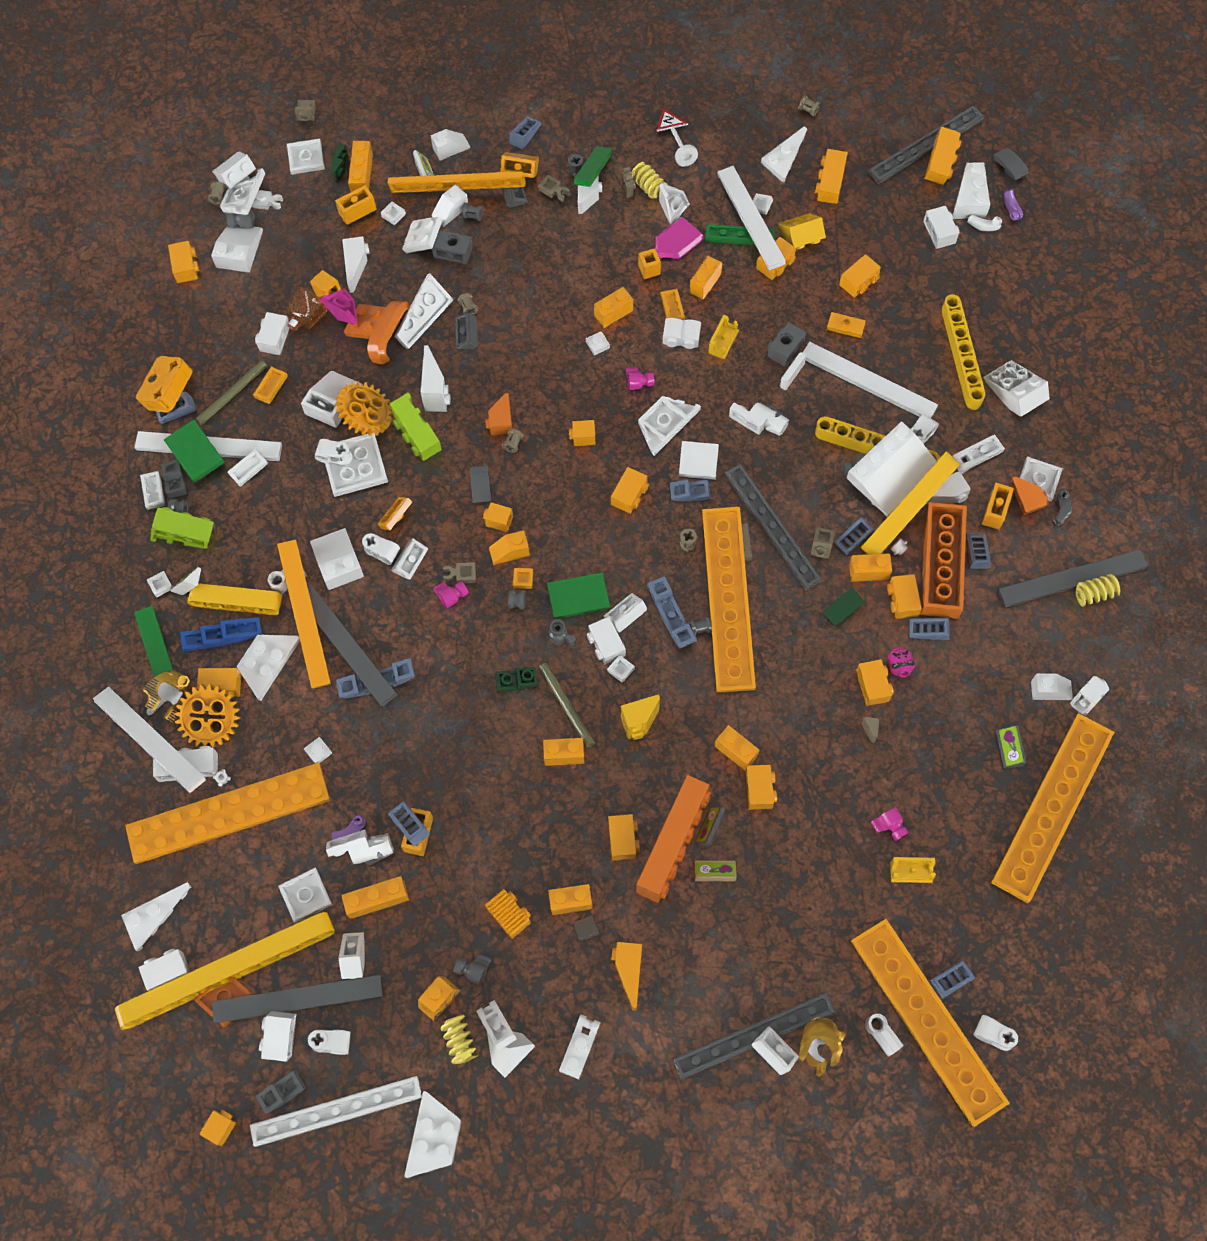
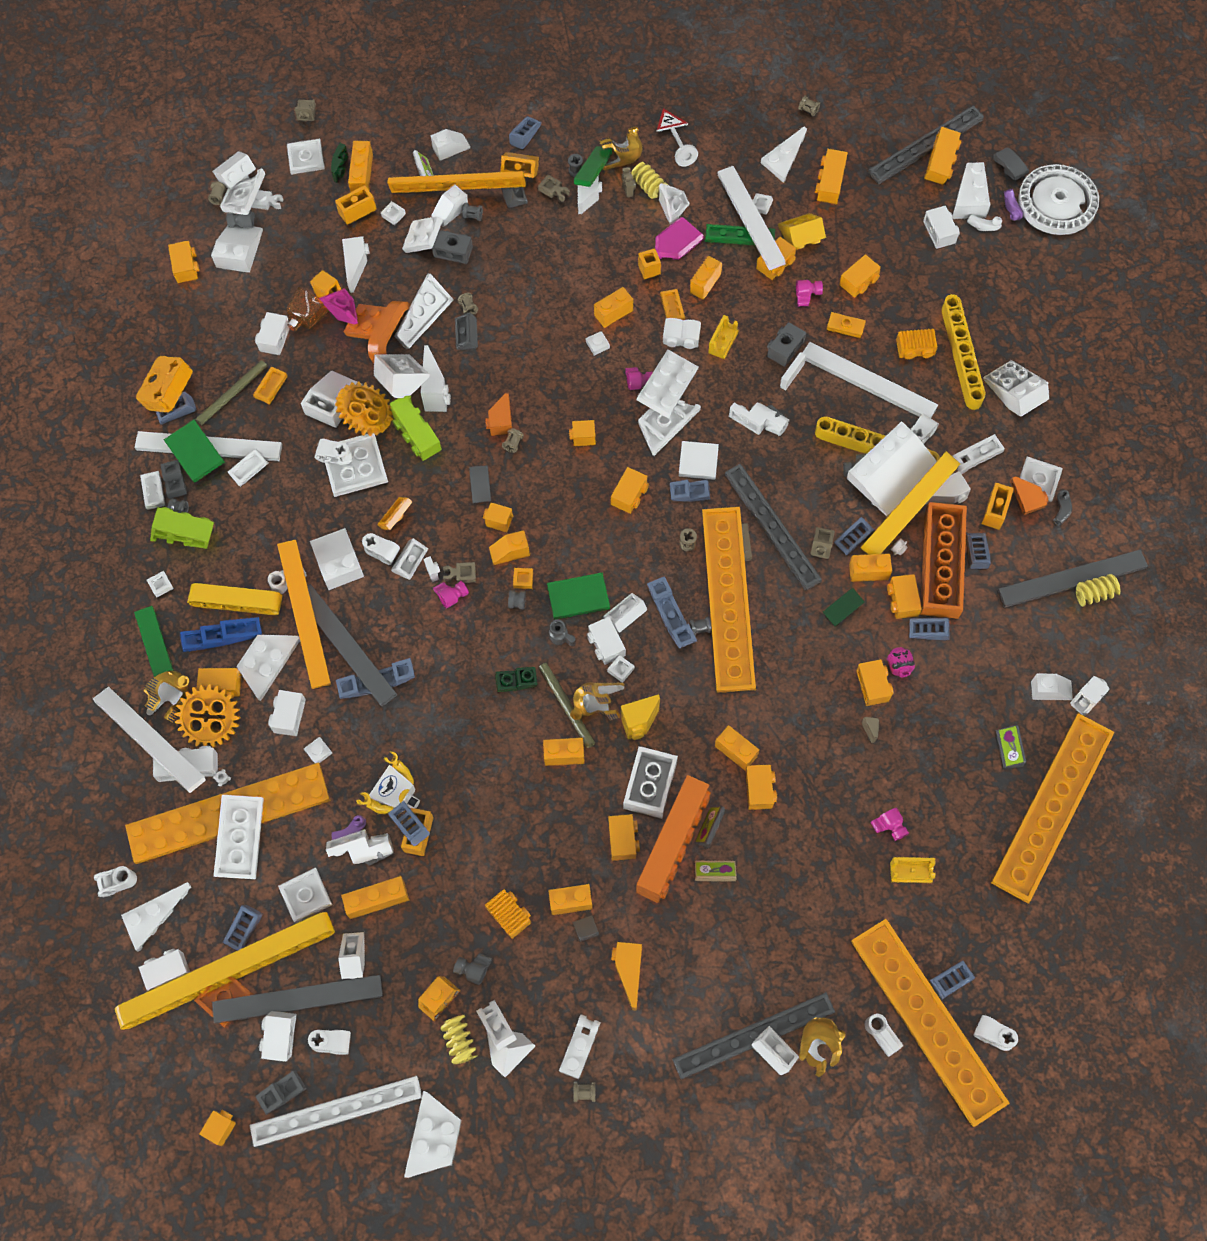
white slope [170,567,201,595] -> none
none -> white piece [94,866,137,897]
none -> white plate [214,795,264,879]
none -> sand blue slope [223,905,263,951]
none -> white brick [269,690,306,736]
none -> torso [356,751,420,814]
none -> white slope [374,354,429,398]
none -> white plate [423,556,440,582]
none -> piece [570,682,624,721]
none -> dark tan bush [574,1082,596,1102]
none -> pearl gold piece [599,127,642,171]
none -> white brick [623,746,678,819]
none -> white plate [637,350,699,418]
none -> dark pink piece [796,280,823,307]
none -> light orange brick [896,328,938,359]
none -> white piece [1018,164,1099,235]

